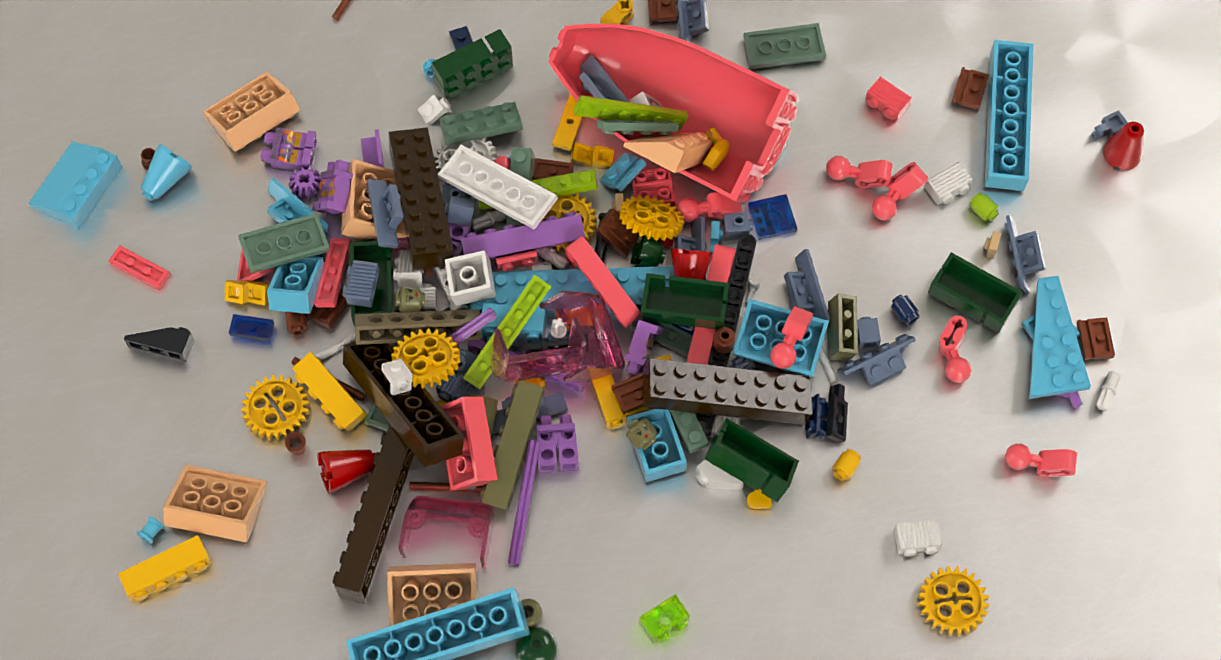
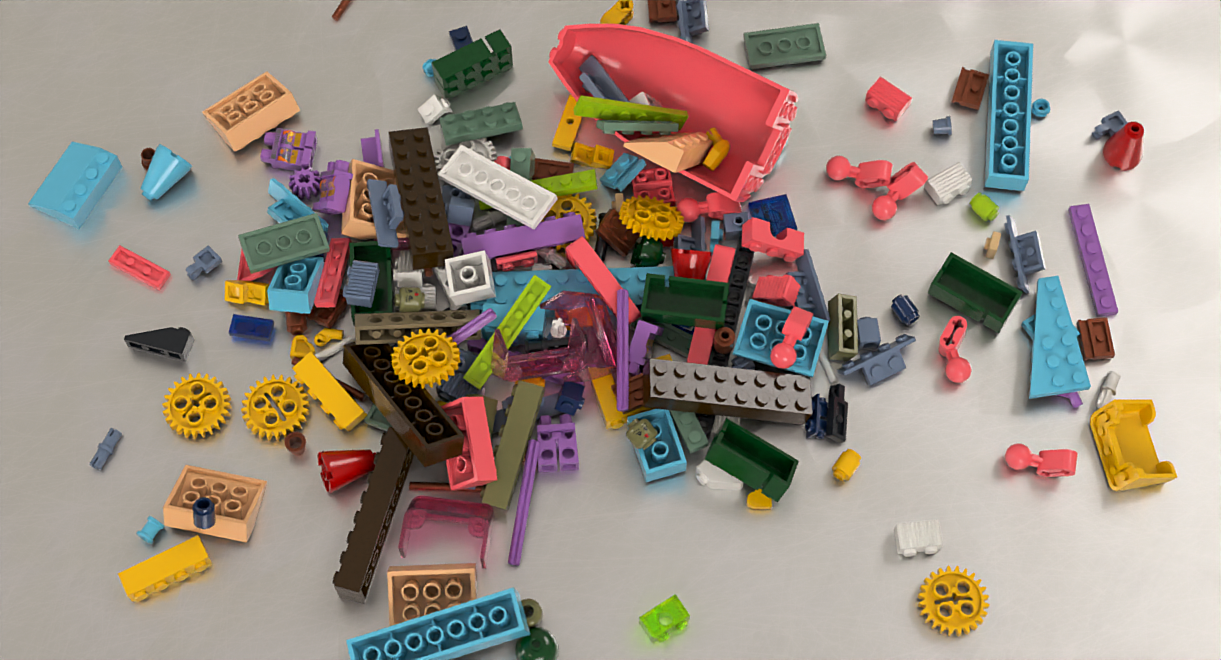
white bracket [381,359,412,395] -> none
none -> sand blue pin [89,428,122,471]
none -> yellow gear [162,373,232,439]
none -> sand blue plate [185,245,222,281]
none -> dark blue brick [192,497,216,529]
none -> yellow tile [290,335,315,359]
none -> yellow arm [314,328,344,346]
none -> dark blue brick [554,379,585,416]
none -> medium lavender axle [617,289,629,411]
none -> coral arch [741,217,804,262]
none -> coral brick [752,274,801,306]
none -> sand blue piece [933,116,952,136]
none -> medium azure plate [1031,99,1051,117]
none -> medium lavender plate [1068,204,1118,317]
none -> yellow windscreen [1090,399,1177,491]

